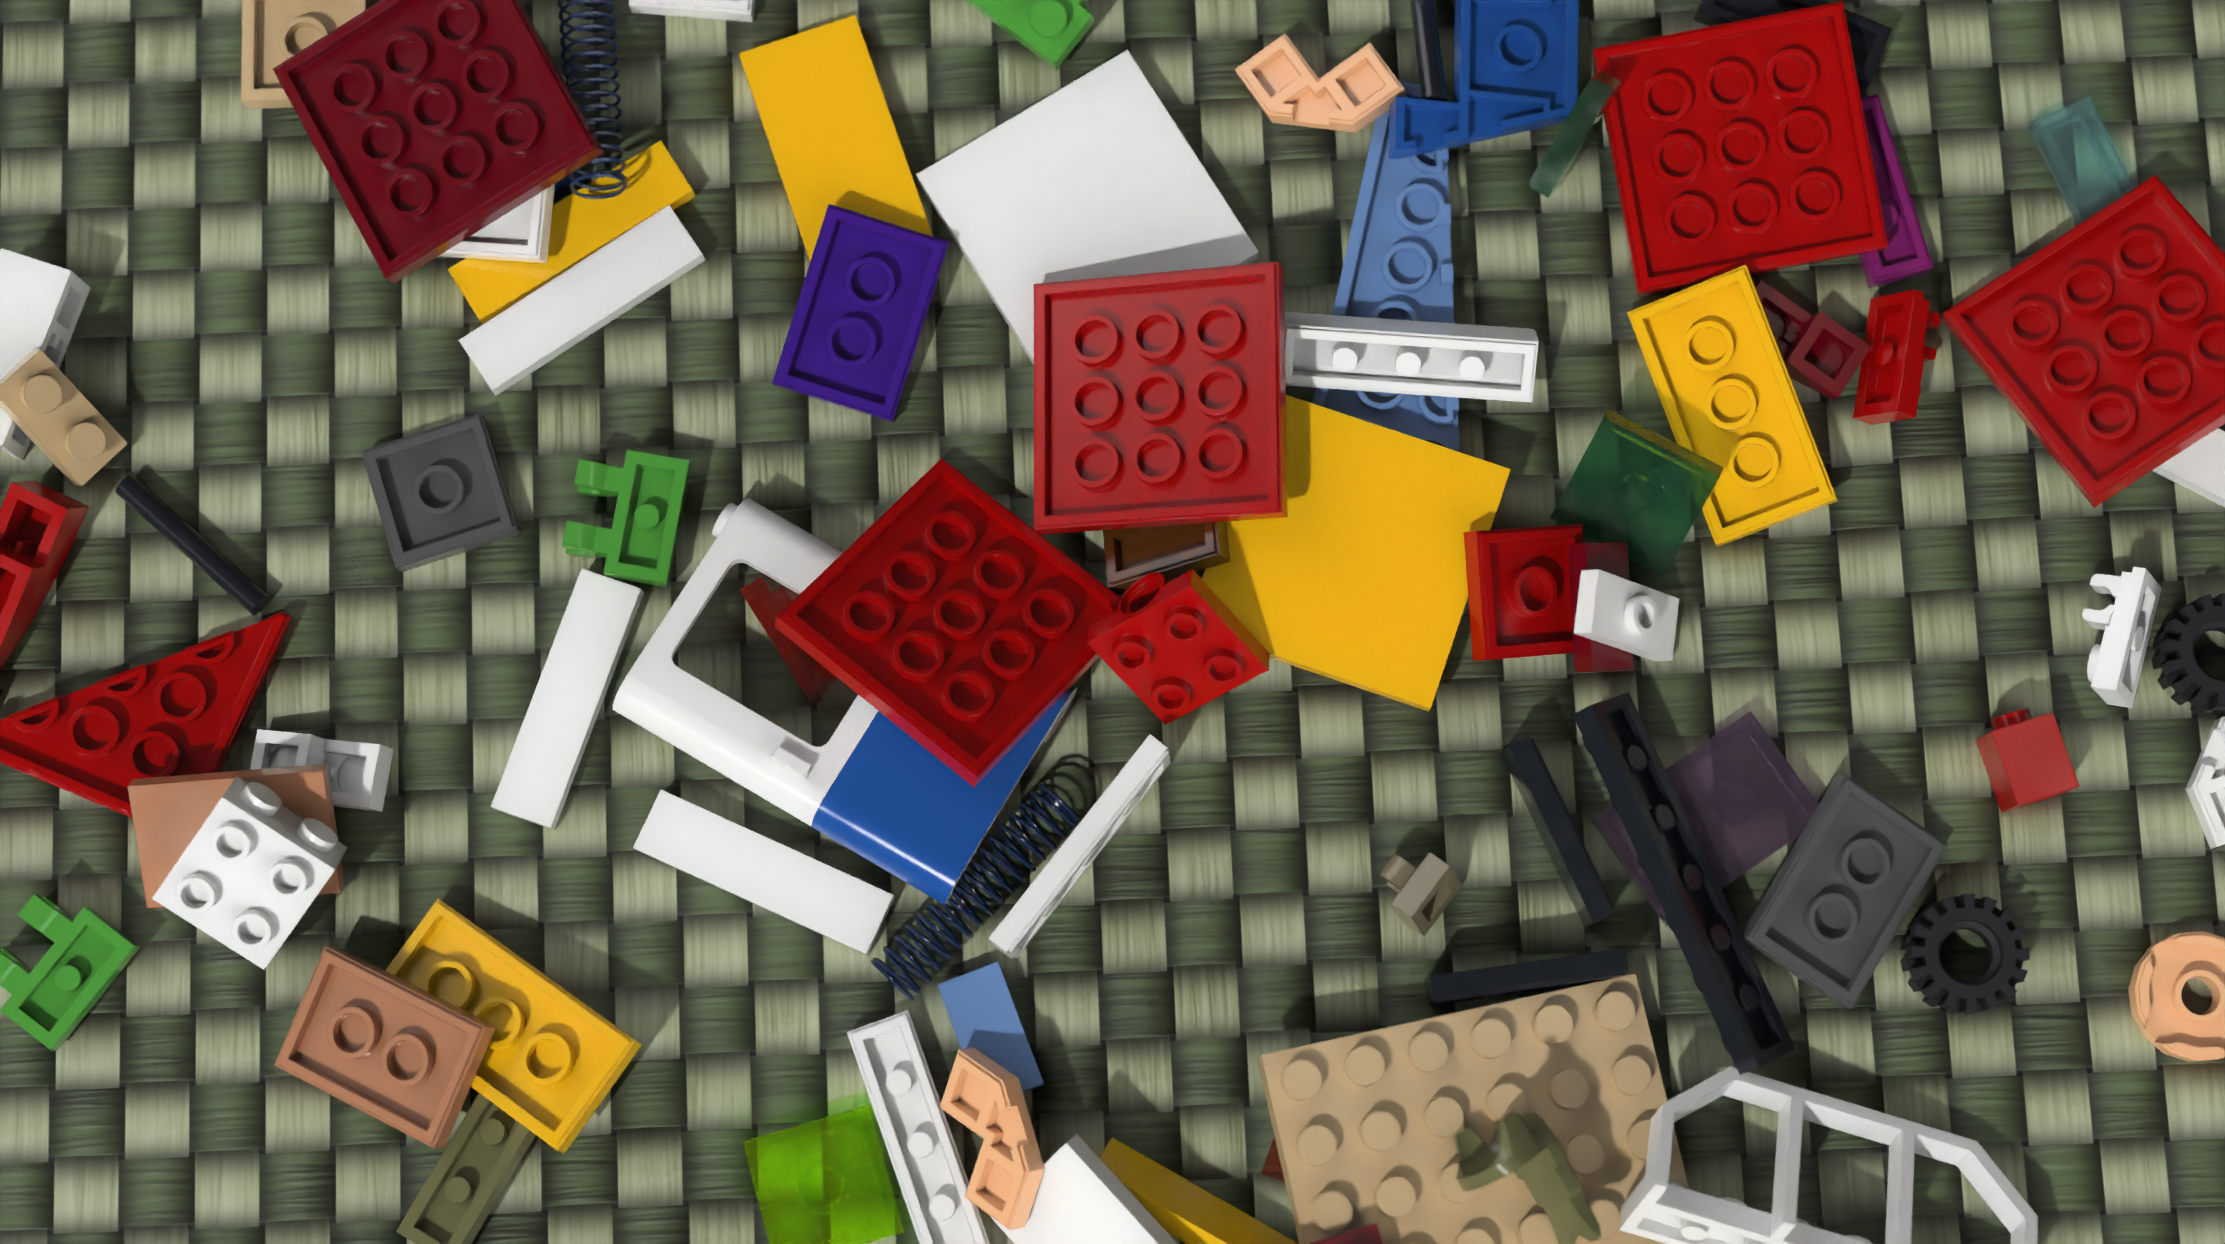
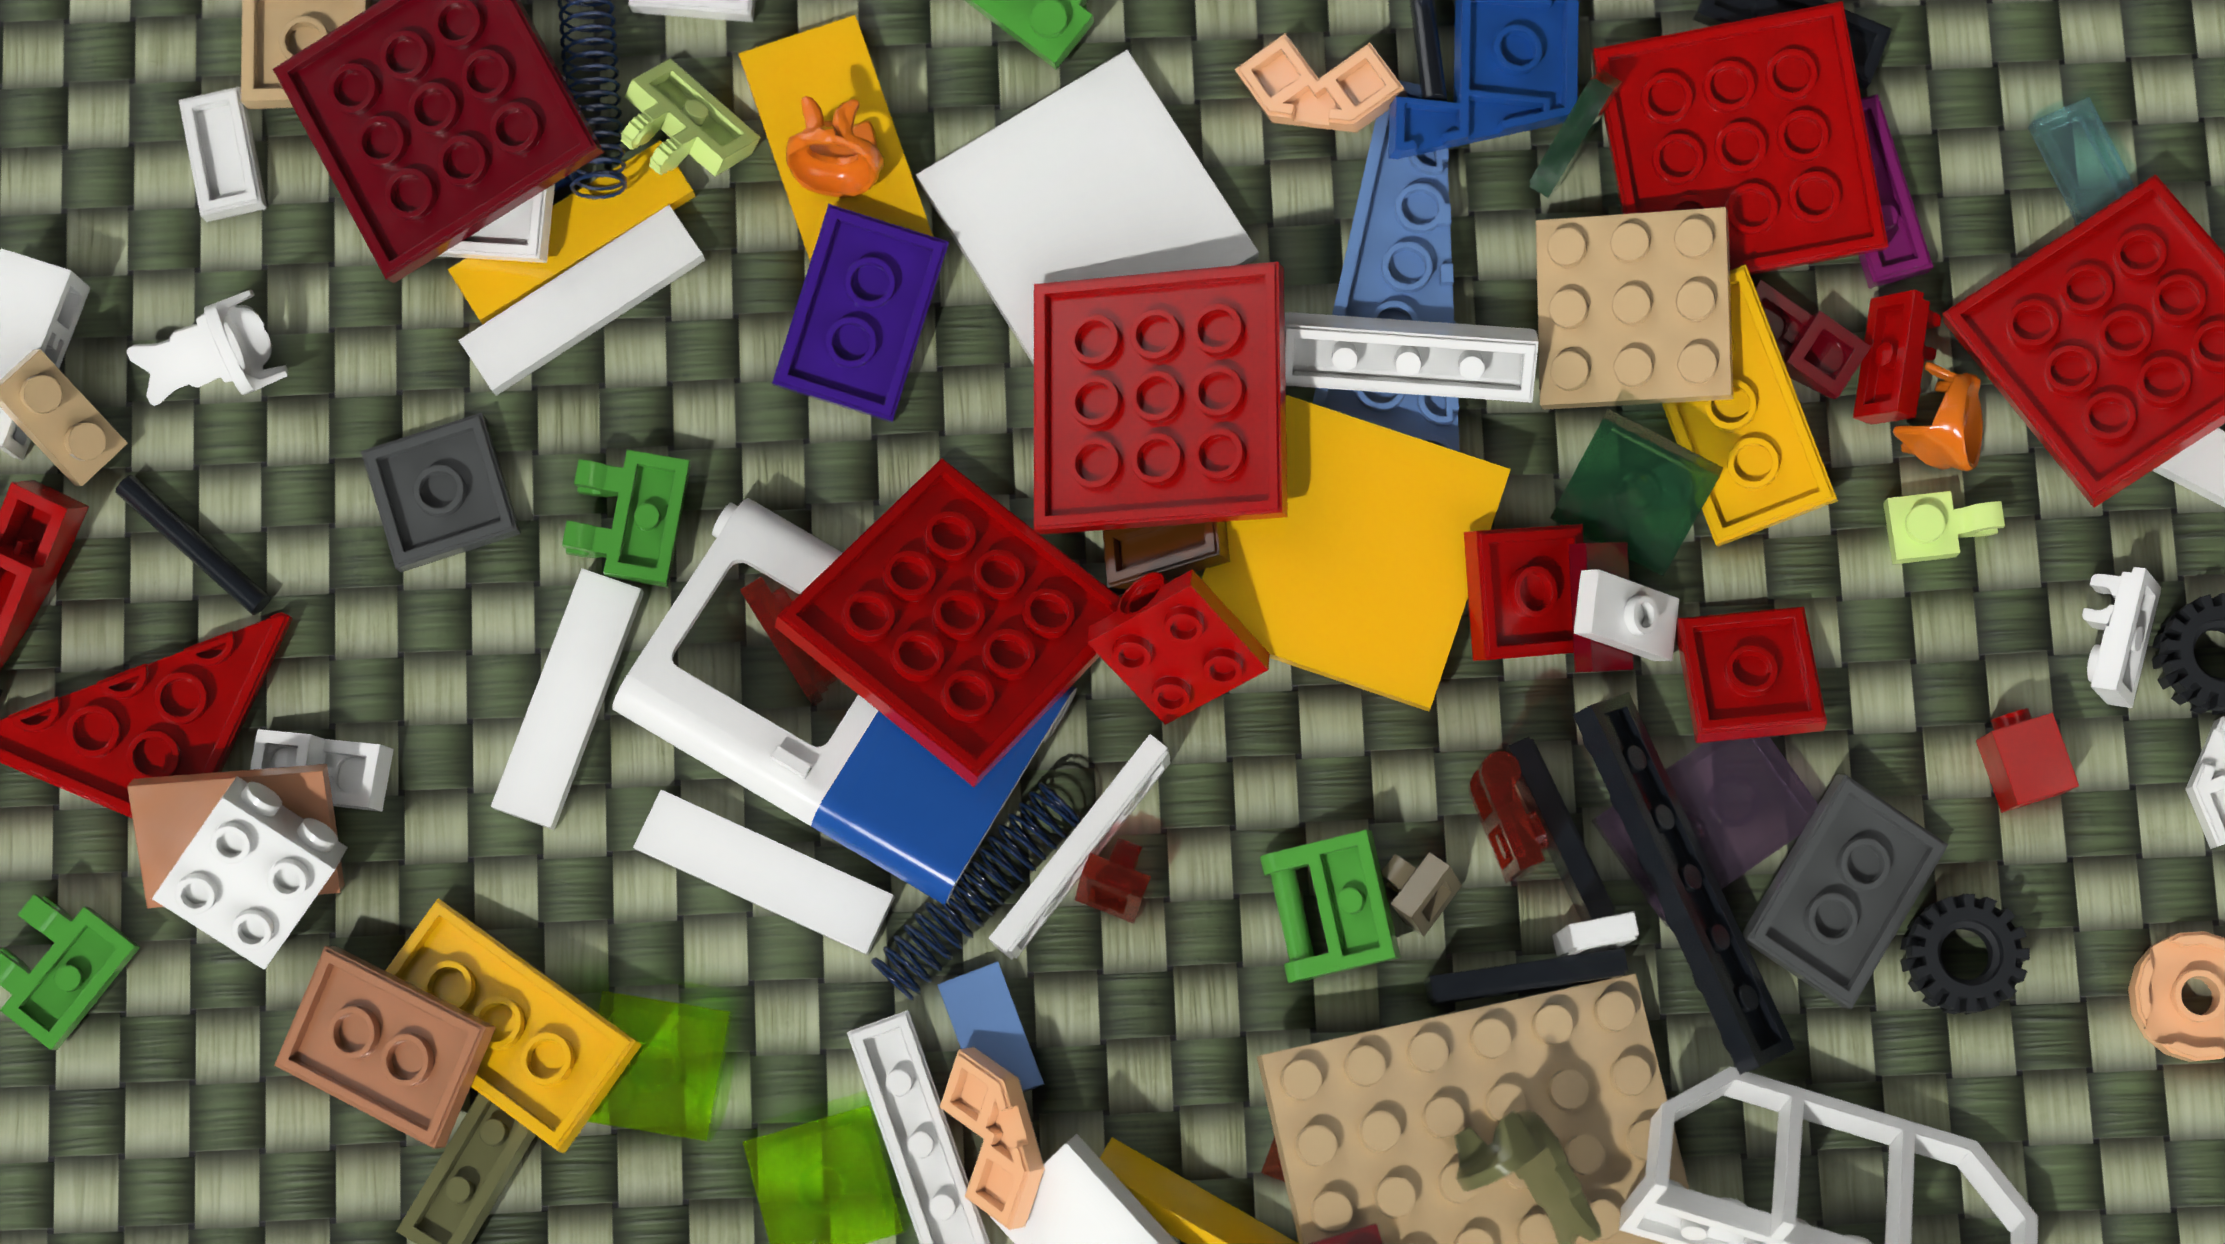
none -> white hair [126,290,288,406]
none -> white tile [179,87,267,222]
none -> clear neon green plate [588,991,733,1142]
none -> yellowish green hinge [620,58,761,177]
none -> orange piece [786,96,884,197]
none -> clear red tile [1075,837,1151,924]
none -> bright green plate [1260,830,1401,984]
none -> clear red plate [1468,751,1549,884]
none -> tan plate [1536,207,1734,410]
none -> white tile [1552,912,1639,958]
none -> red tile [1676,606,1827,743]
none -> yellowish green plate [1883,491,2005,565]
none -> orange piece [1893,362,1983,471]

